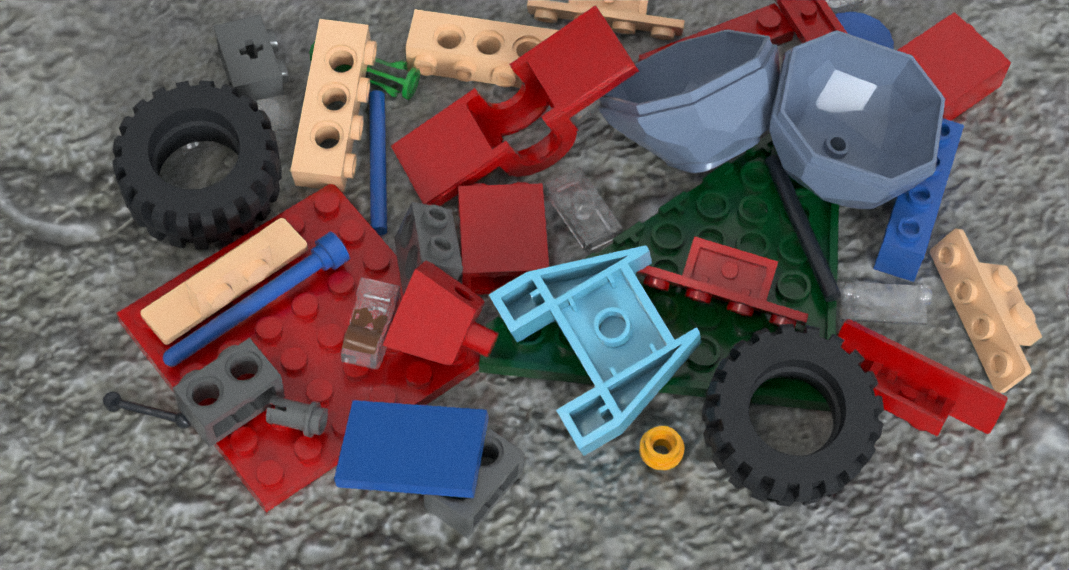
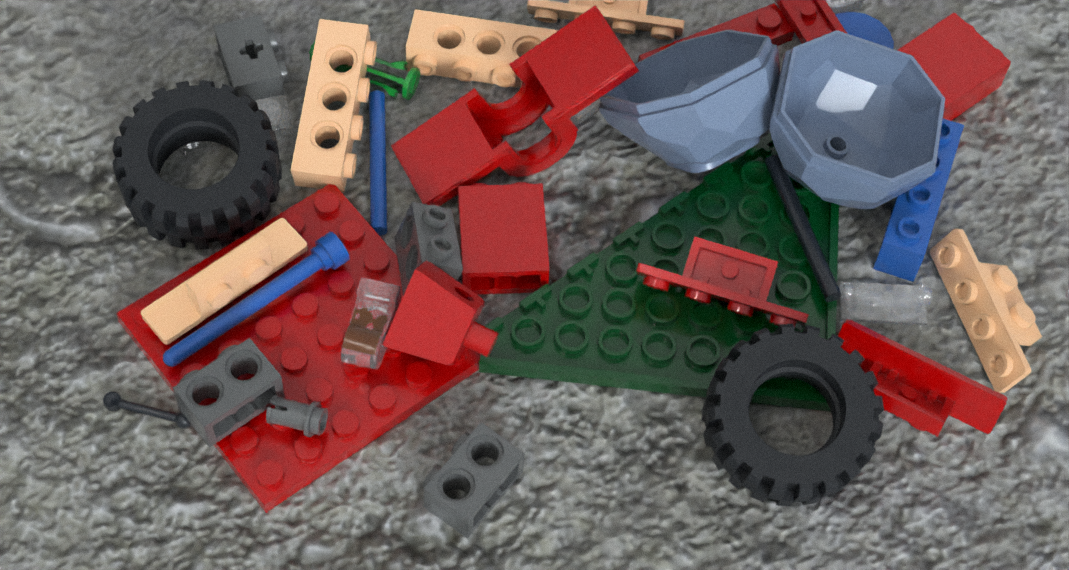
blue tile [334,400,489,498] -> none
medium azure wedge [489,245,701,456] -> none
clear plate [544,167,623,253] -> none
light orange plate [639,426,685,470] -> none

